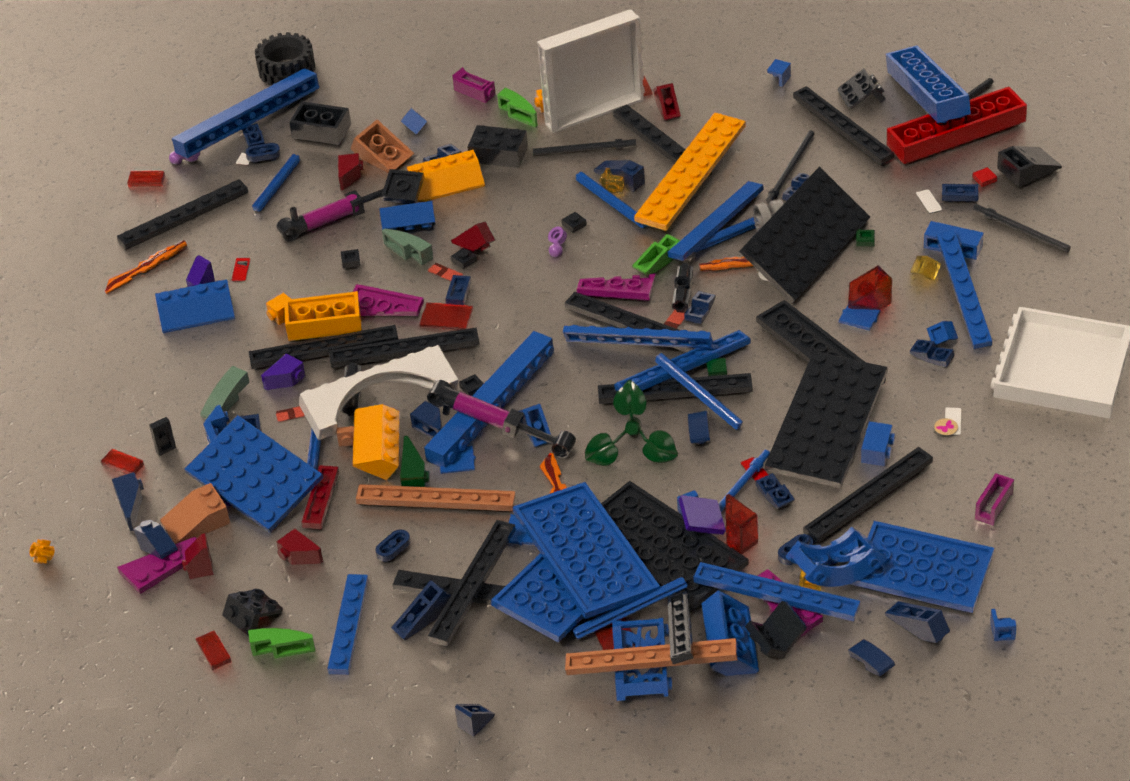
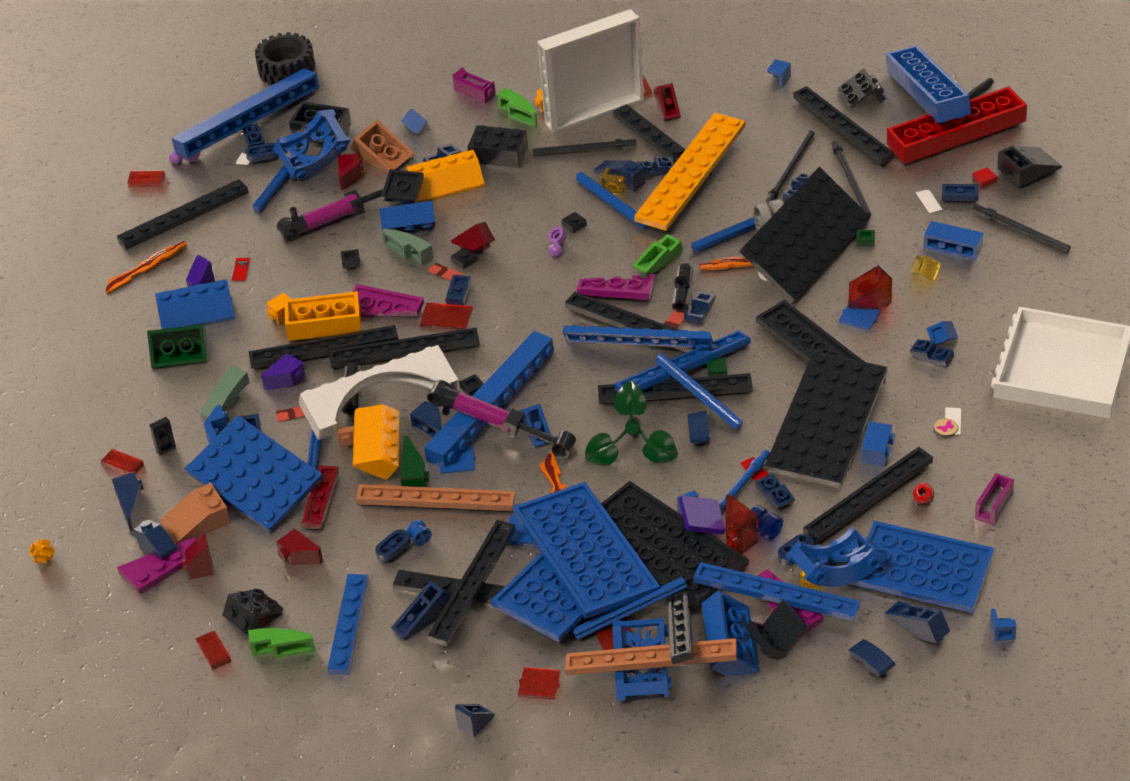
blue tile [668,181,764,261] -> none
blue plate [936,230,992,349] -> none
none -> dark green slope [147,324,207,368]
none -> blue fence [273,109,351,180]
none -> blue wheel [407,520,432,546]
none -> clear red piece [518,667,561,700]
none -> dark blue slope [636,156,674,177]
none -> clear blue wheel [745,505,783,541]
none -> black bar [831,140,872,216]
none -> red piece [913,483,934,505]

